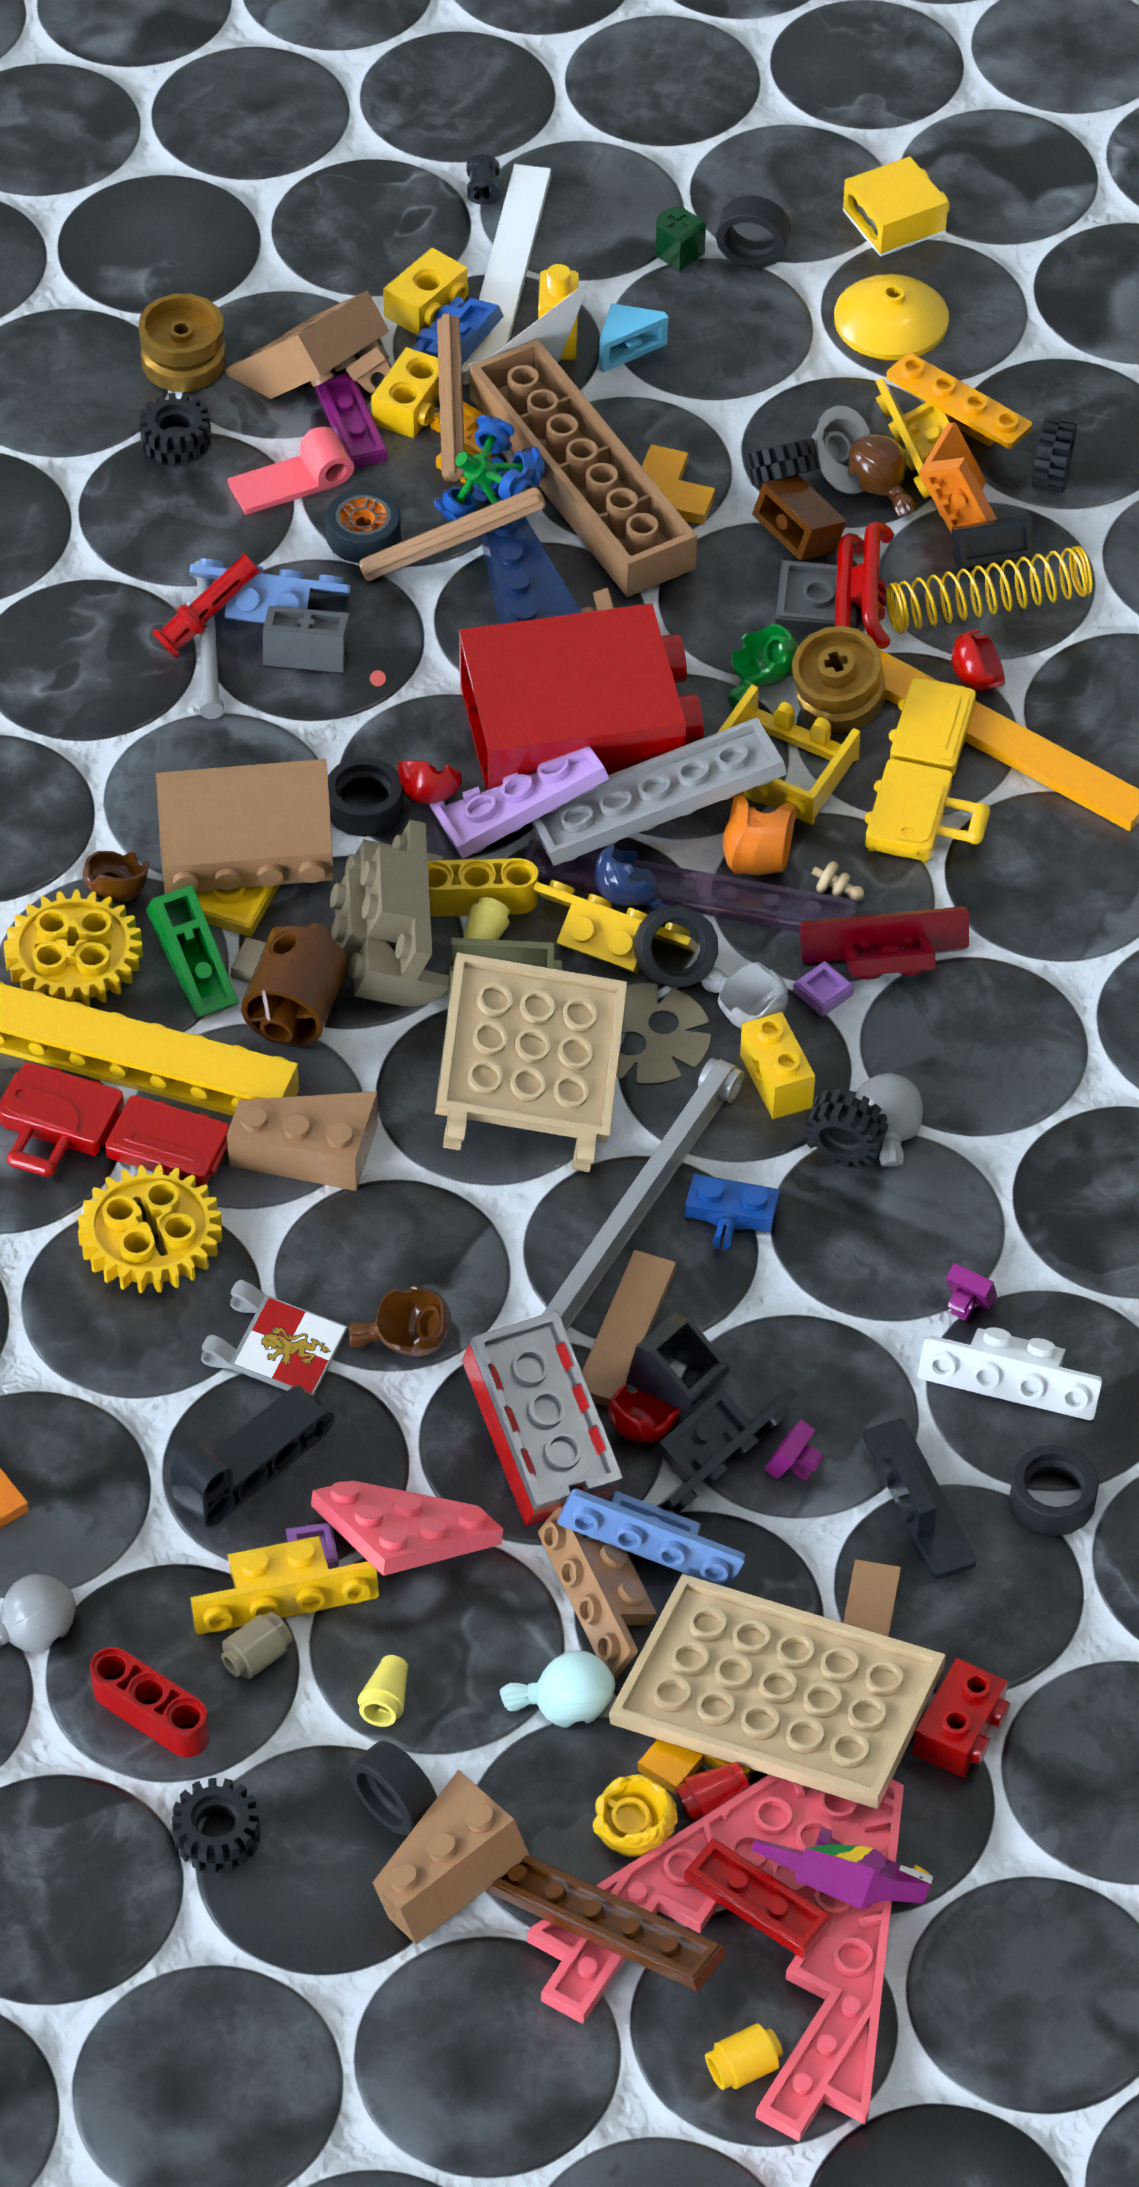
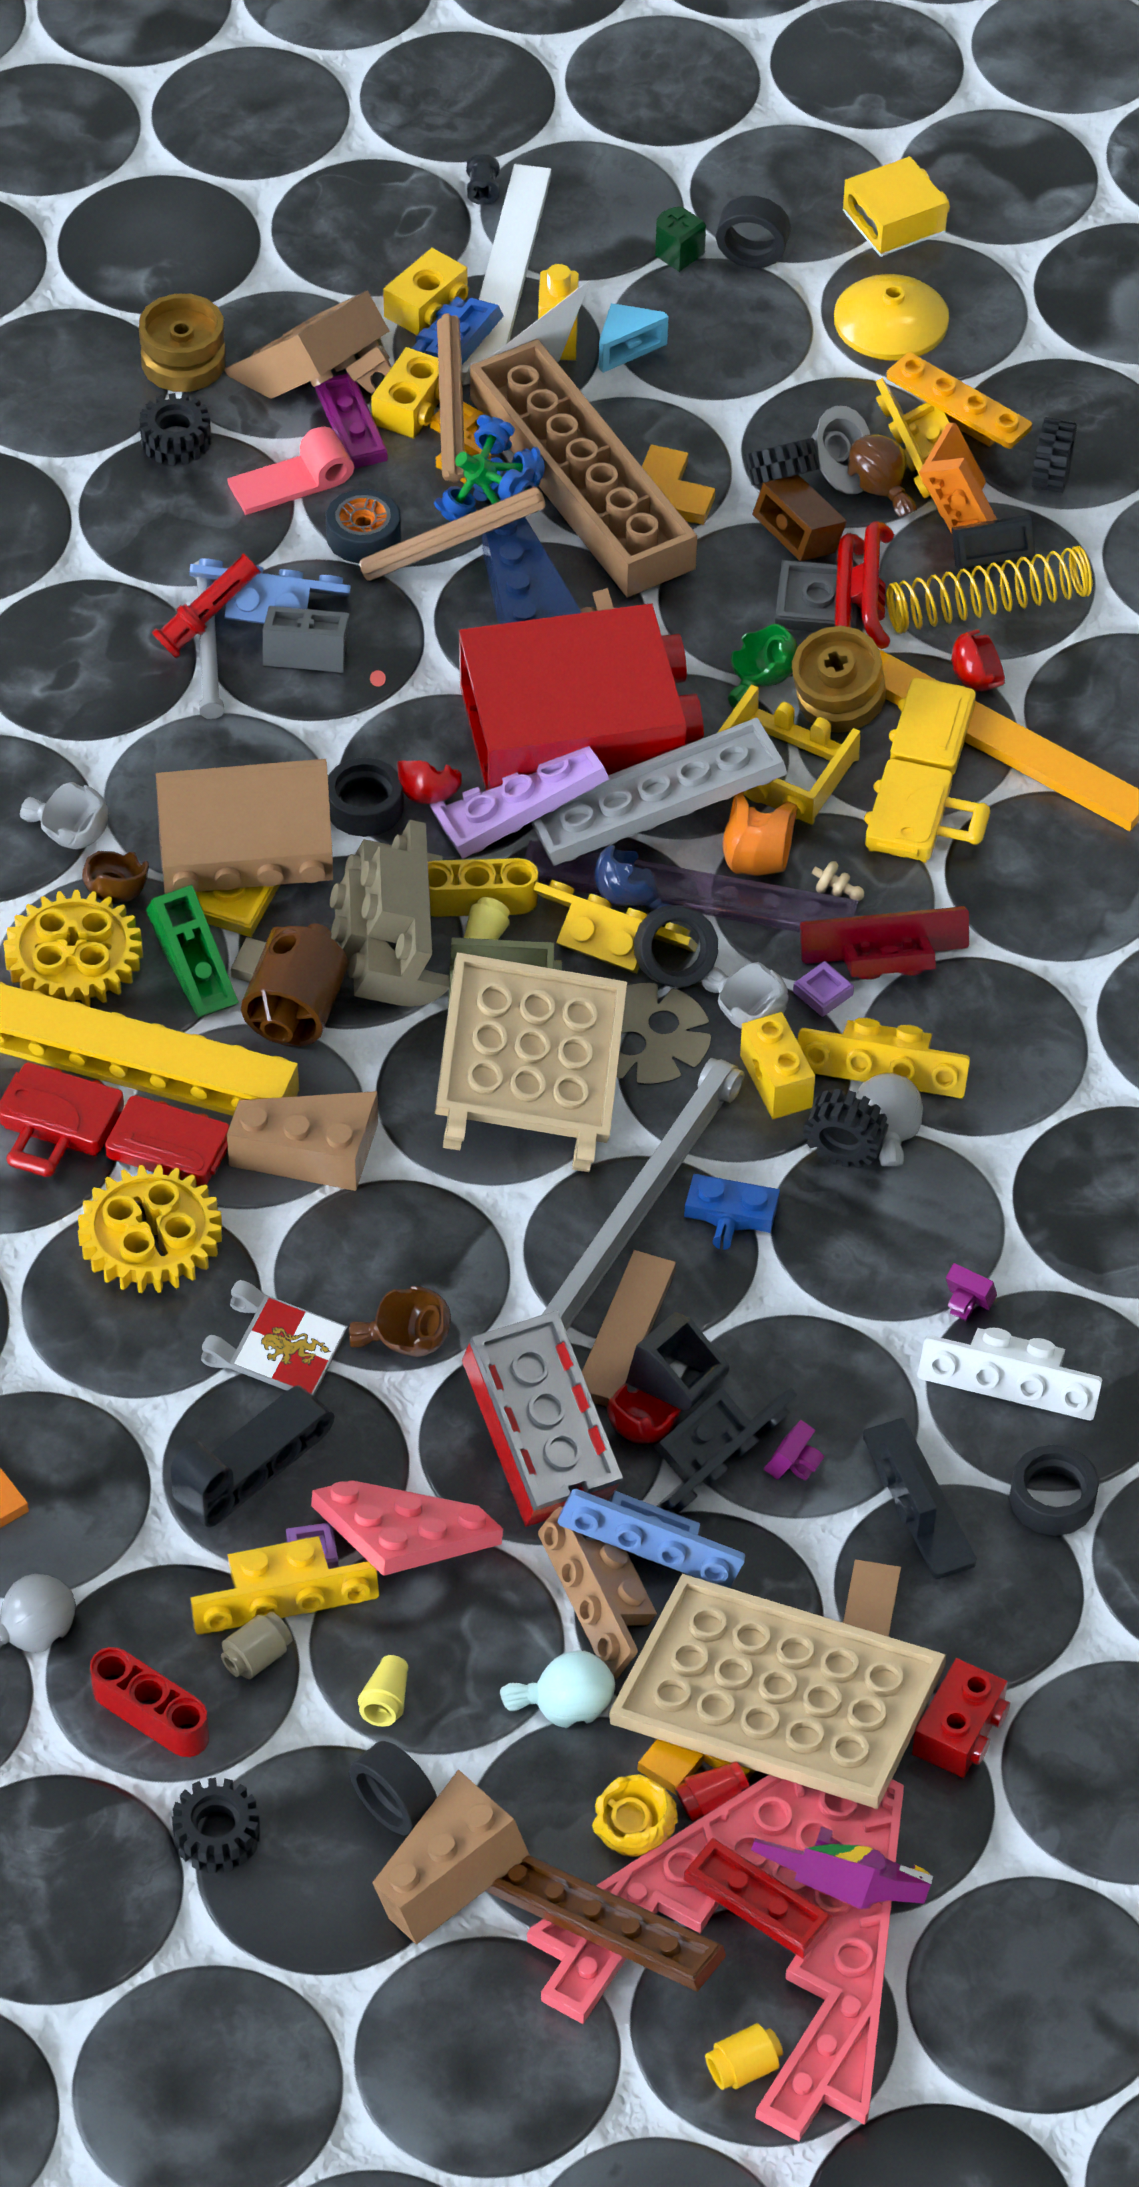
none -> light grey hair [20,782,109,849]
none -> yellow bracket [797,1018,970,1098]

